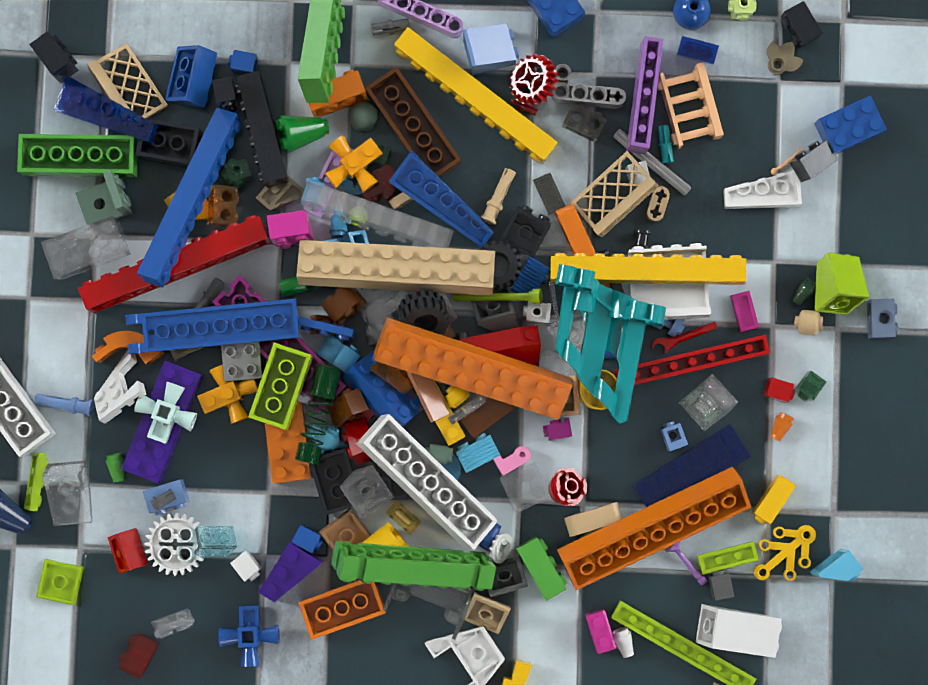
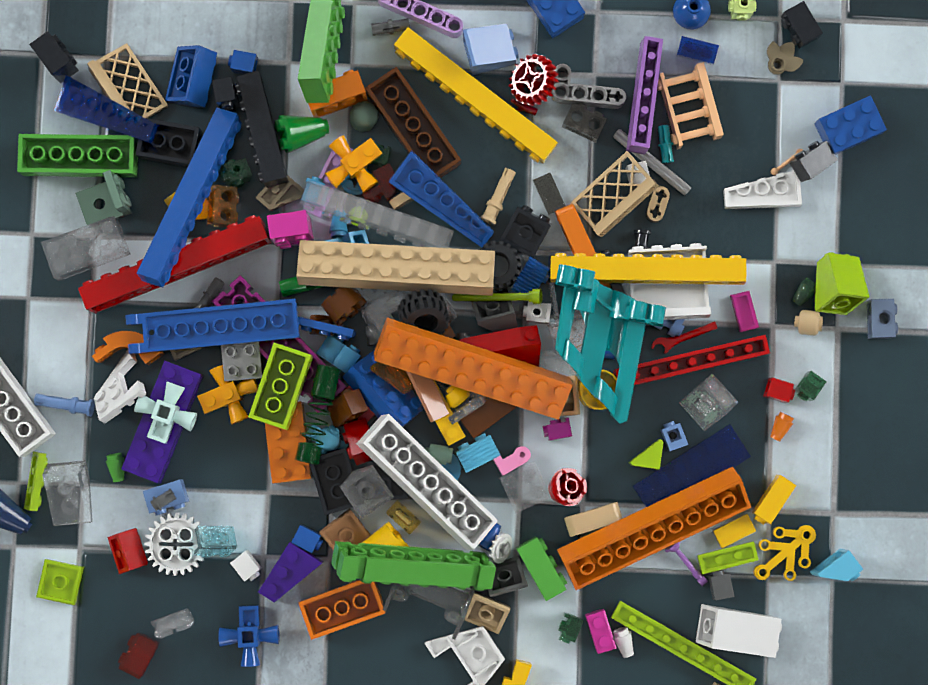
none -> clear green brick [558,612,584,644]
none -> lime slope [628,439,663,469]
none -> yellow tile [713,514,756,548]

